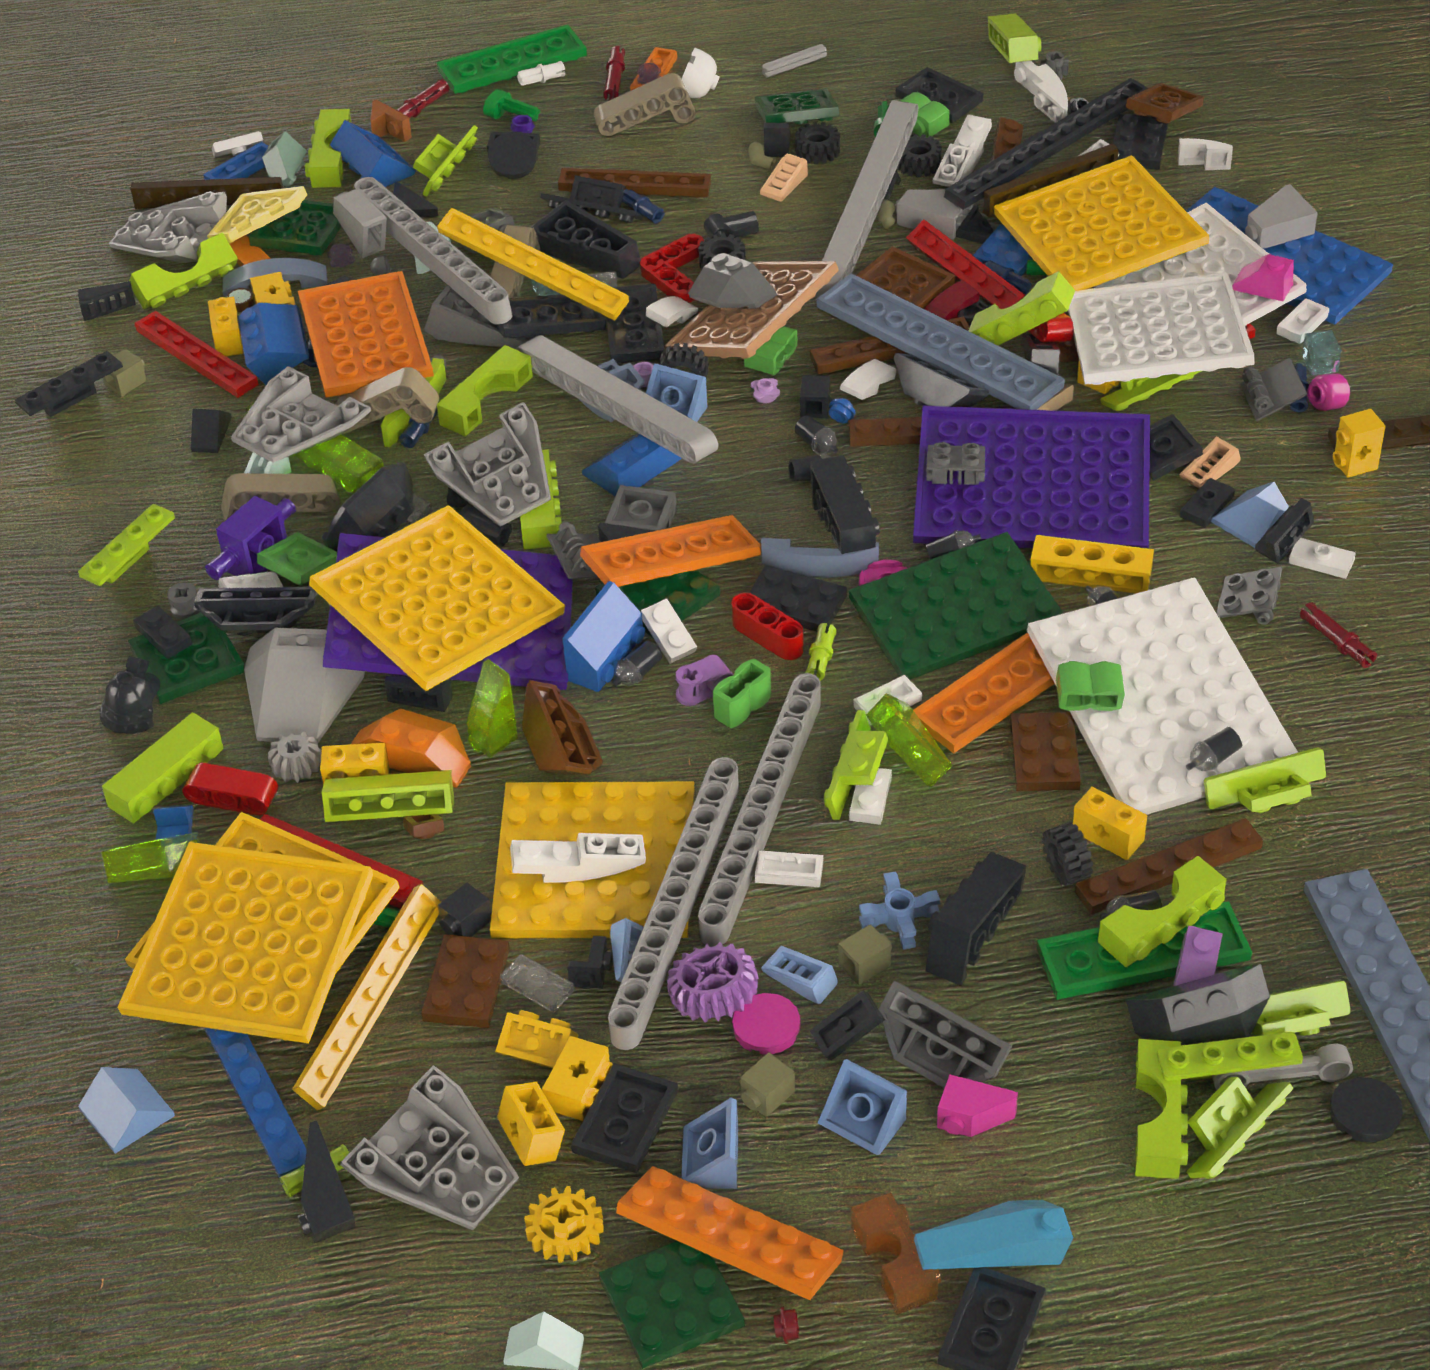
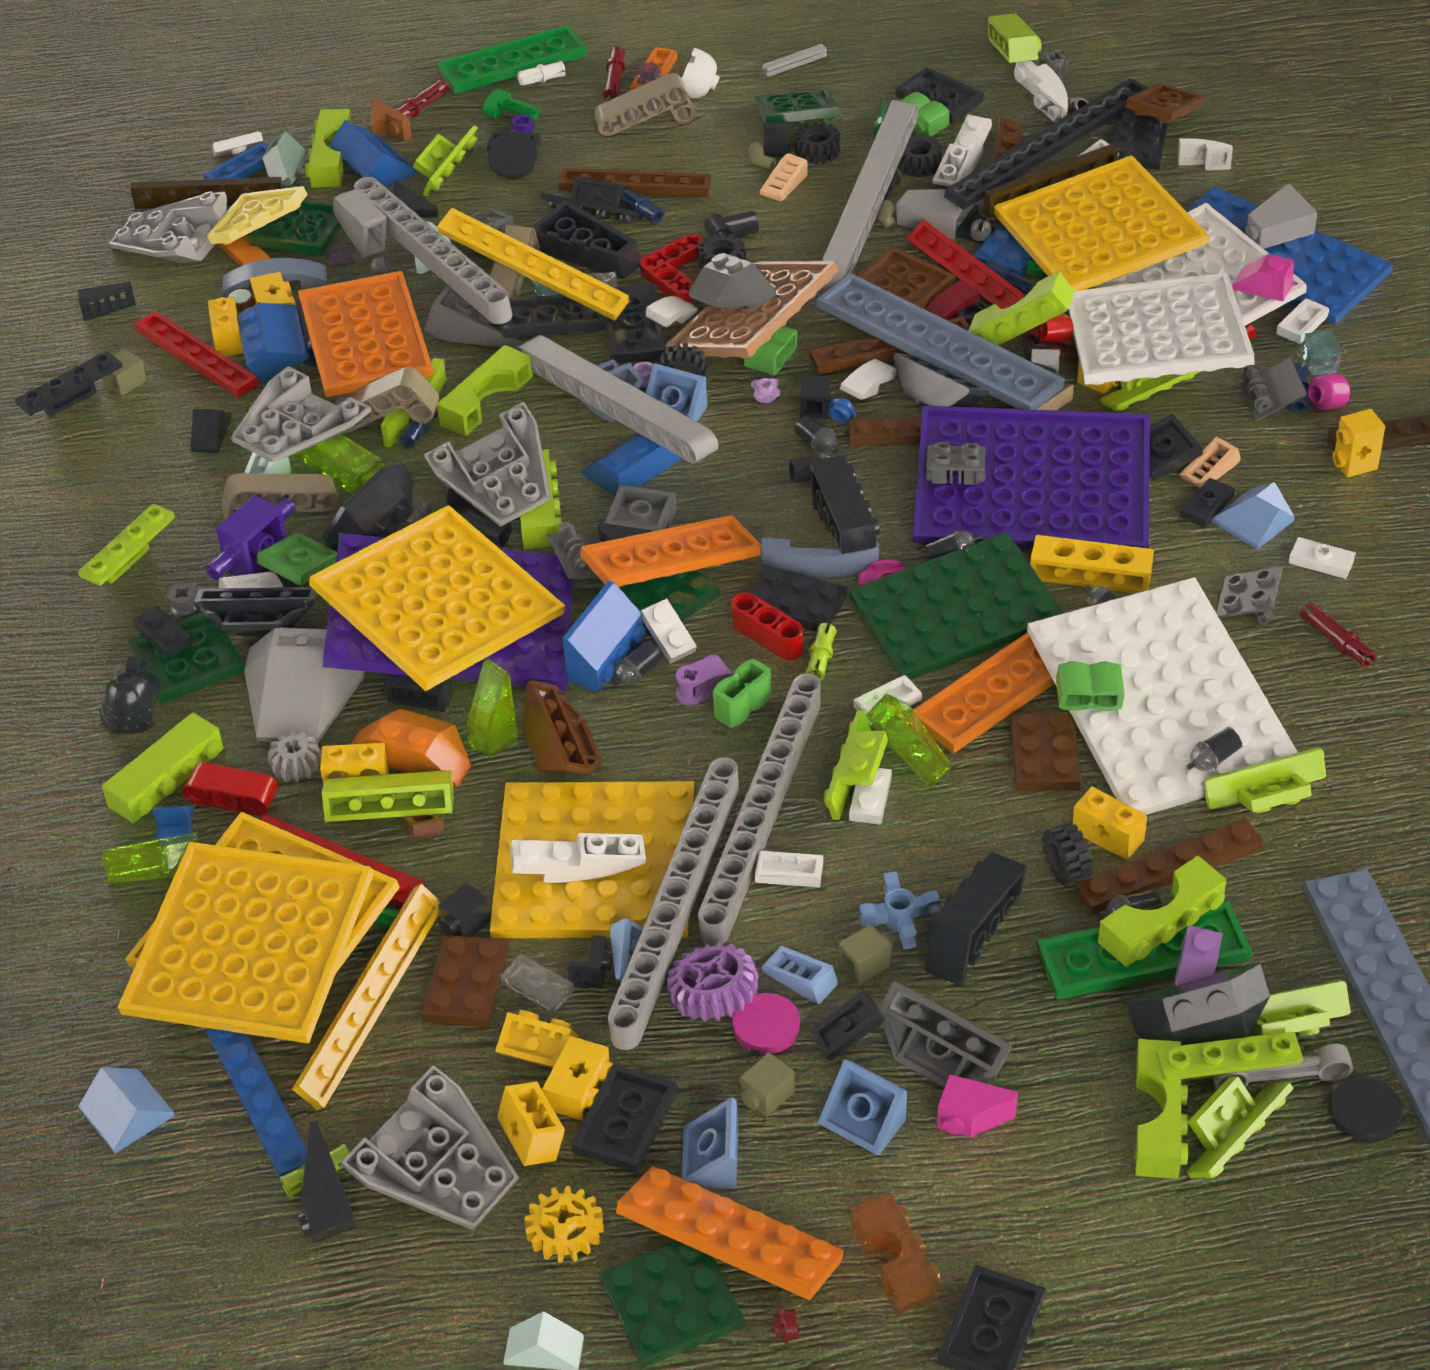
lime arch [129,232,238,309] -> none
dark azure wedge [914,1200,1073,1270] -> none
black bracket [1255,498,1314,564] -> none
none -> dark grey hinge [970,219,992,241]

